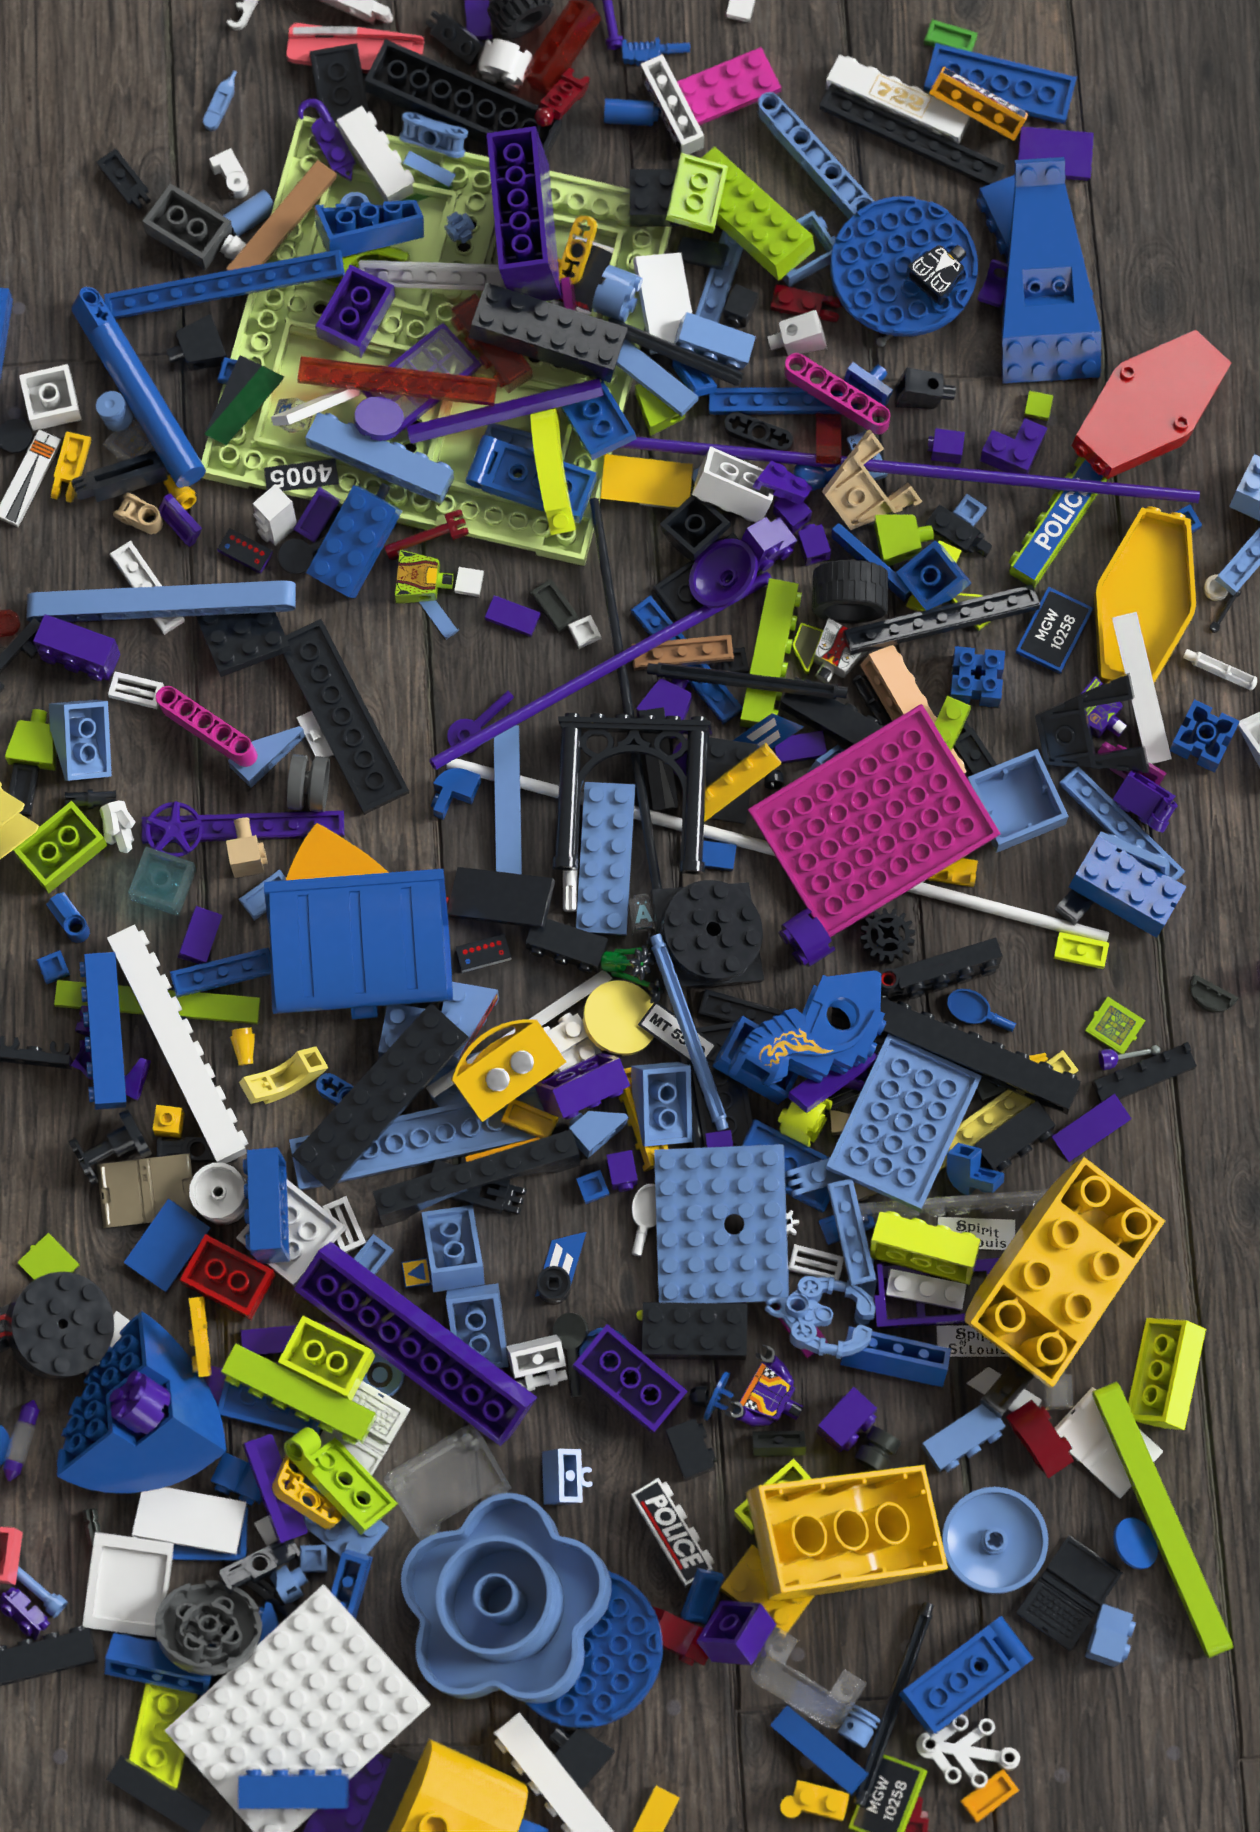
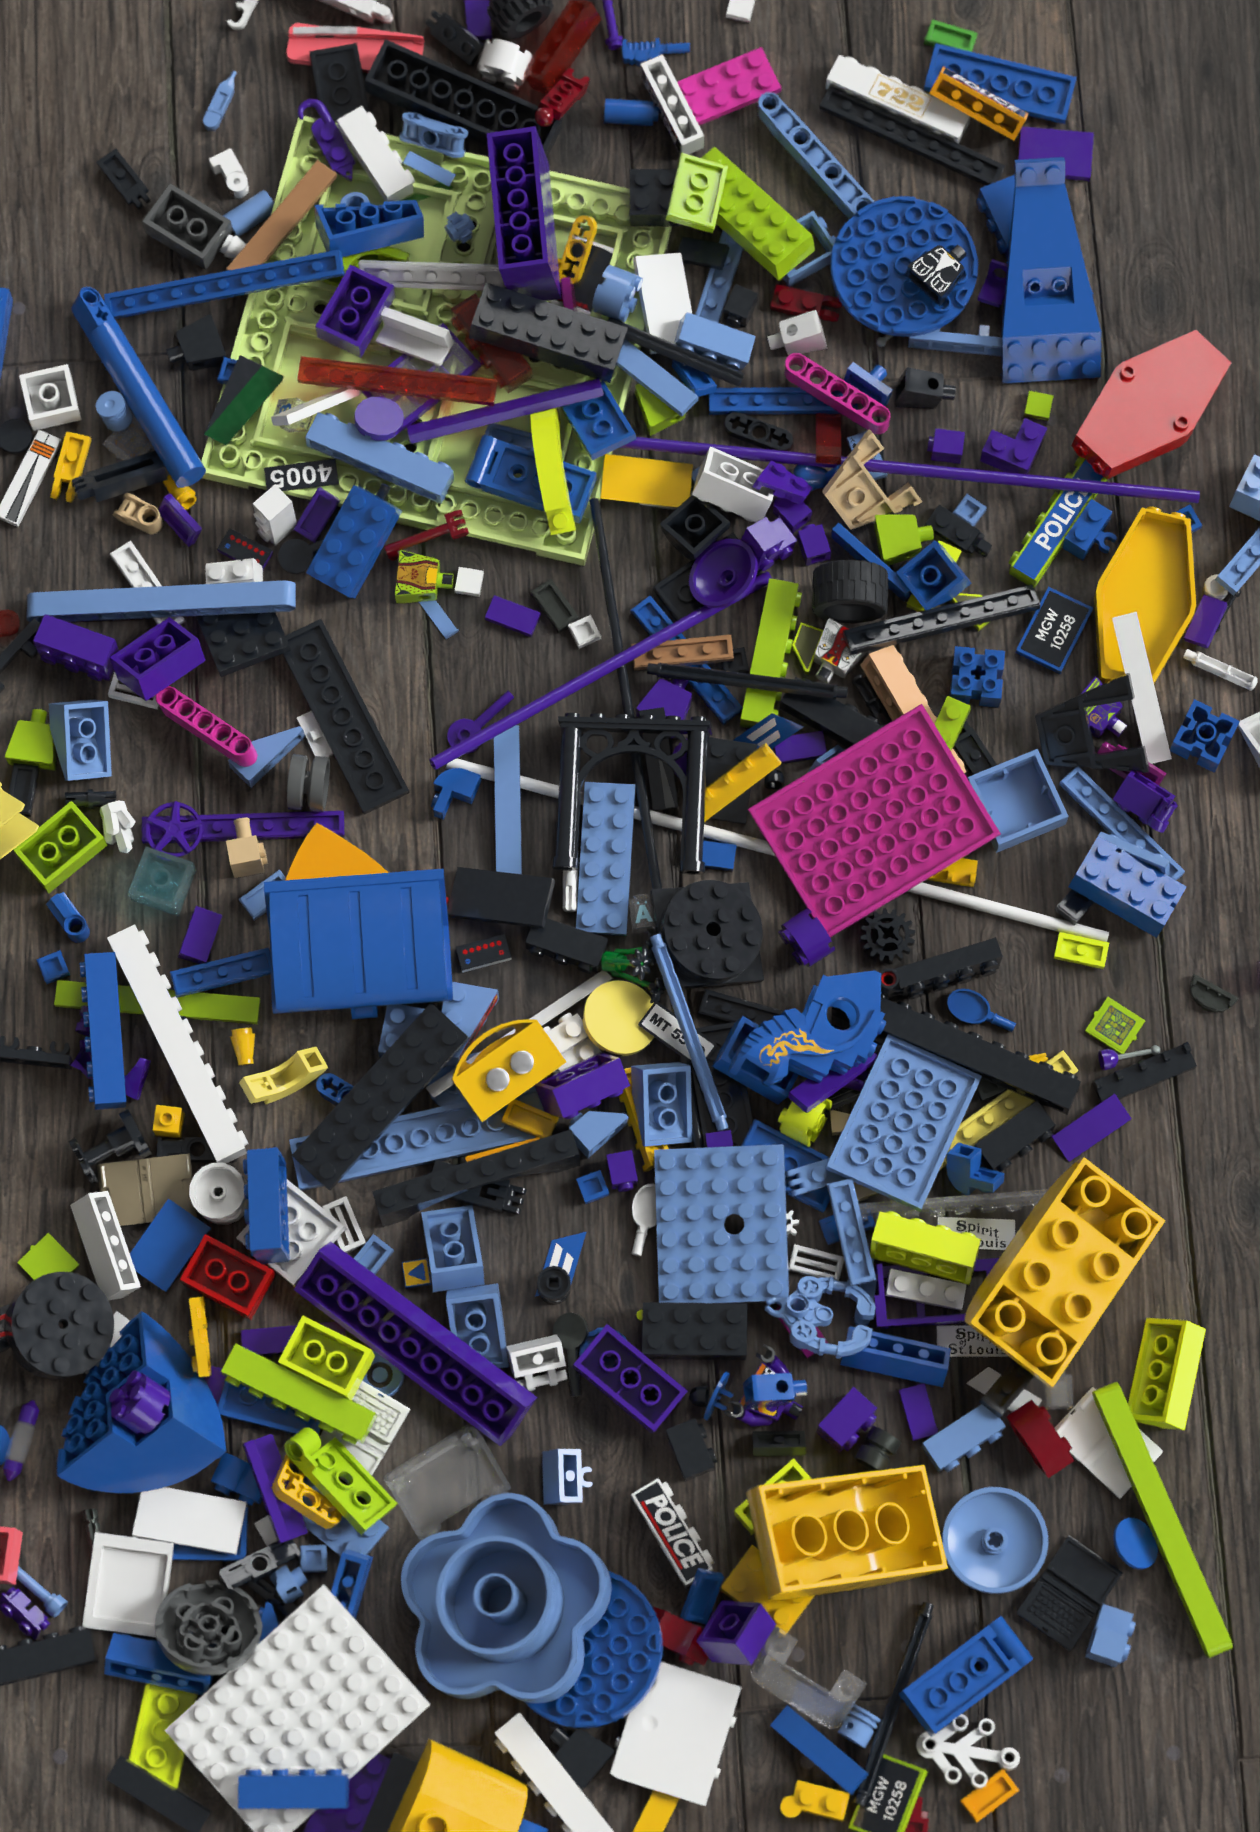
none -> white brick [70,1191,141,1300]
none -> dark purple brick [110,617,205,701]
none -> white brick [206,558,263,584]
none -> white panel [376,307,454,366]
none -> white piece [610,1662,741,1806]
none -> blue torso [743,1373,807,1409]
none -> dark purple tile [899,1384,938,1441]
none -> medium blue hinge [908,325,1002,356]
none -> blue brick [1062,499,1117,561]
none -> dark purple tile [1184,595,1228,649]

